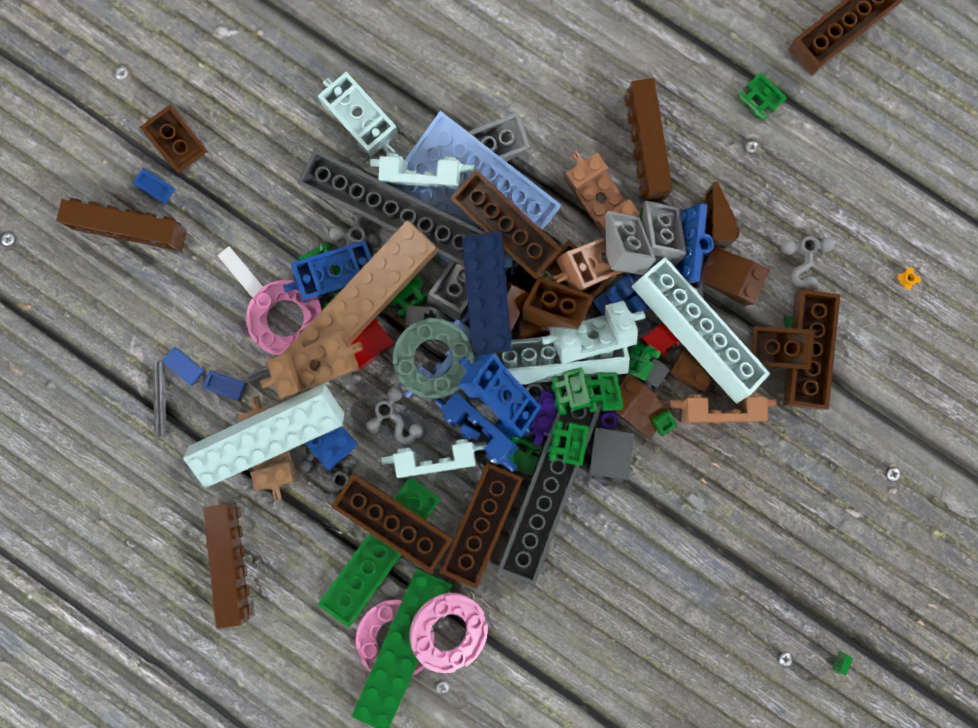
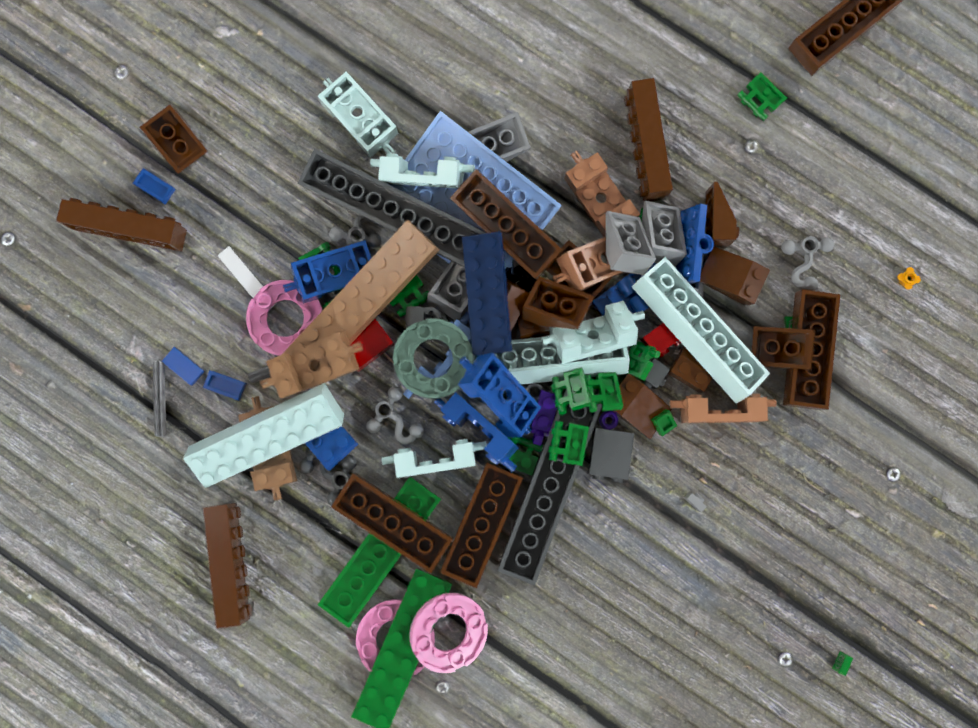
blue plate [460,423,481,441] -> none

